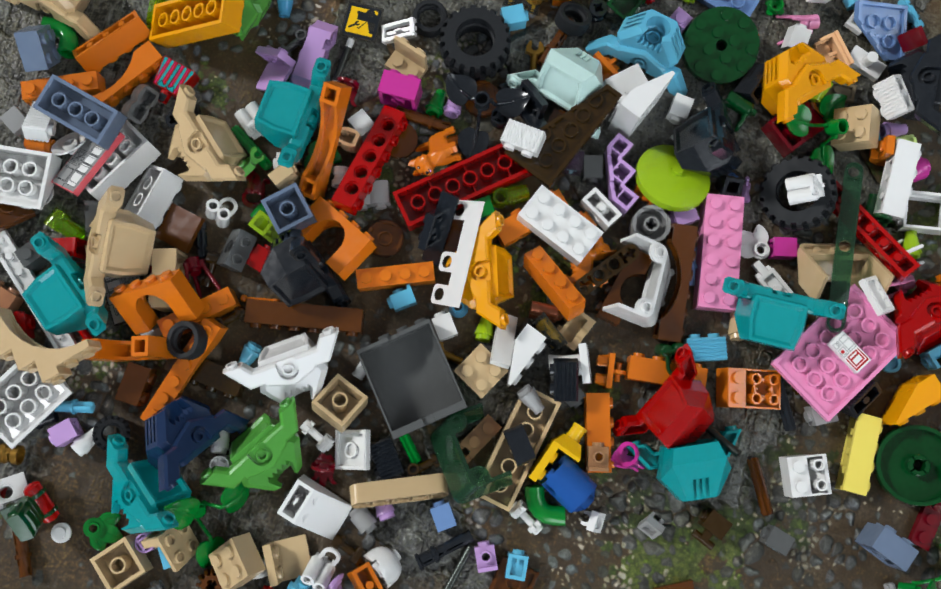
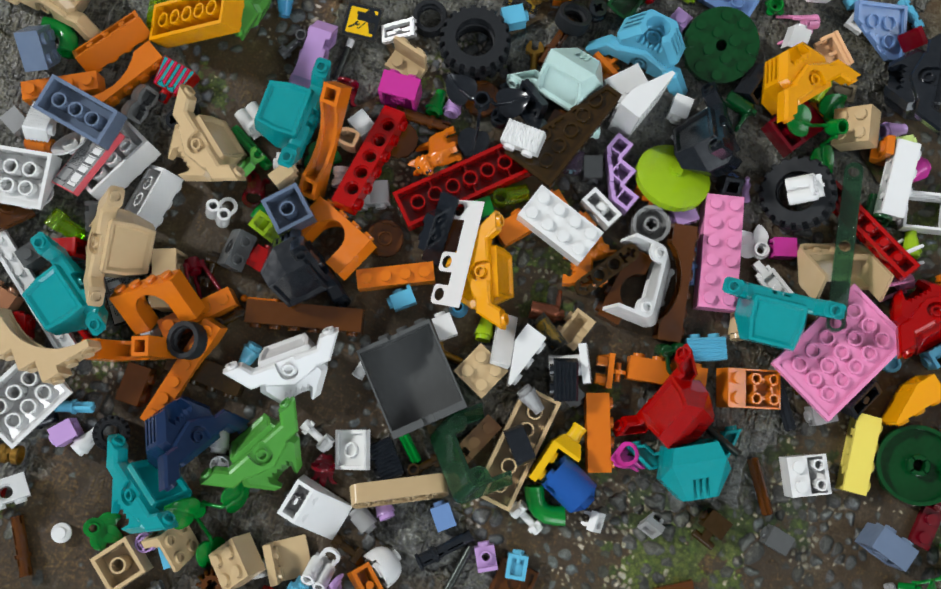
dark green piece [0,481,60,542] -> none
reddish brown tile [155,203,205,253] -> none
black axle [196,222,208,259] -> none
lavender bracket [255,45,296,92] -> none
tan brick [311,373,368,433] -> none
orange brick [523,245,586,321] -> none
medium nougat brick [586,442,609,472] -> none
white tile [826,331,871,374] -> none
white tile [850,45,887,82] -> none
white plate [858,275,895,316] -> none
white brick [872,74,915,120] -> none

